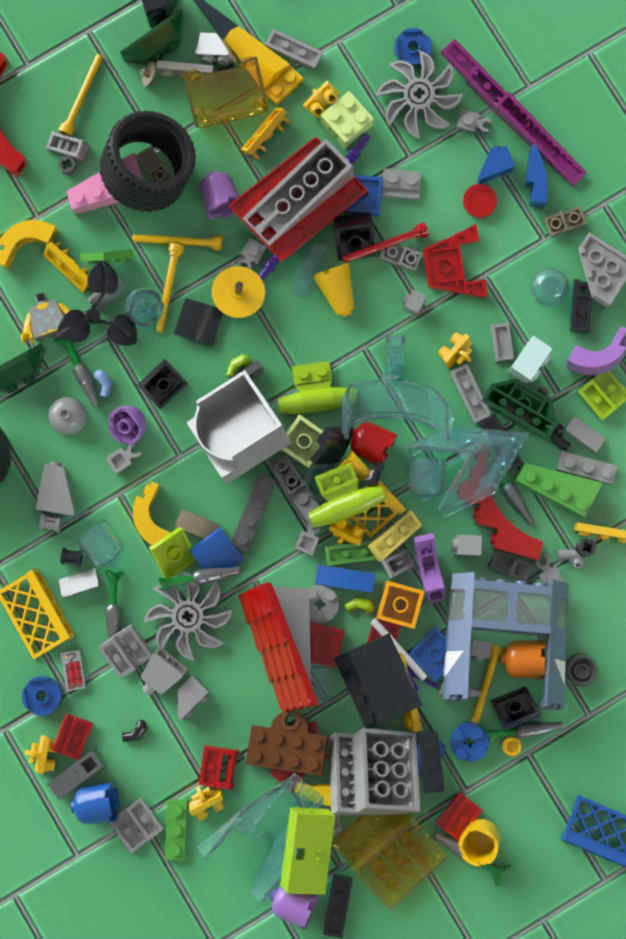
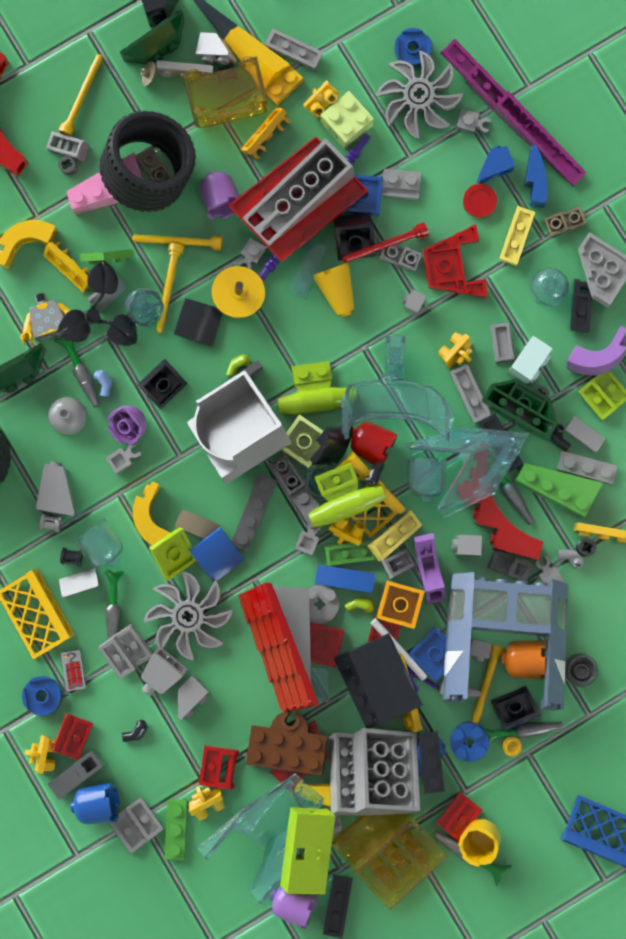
flat silver piece [158,566,240,591] -> none
none -> light yellow plate [499,206,535,266]

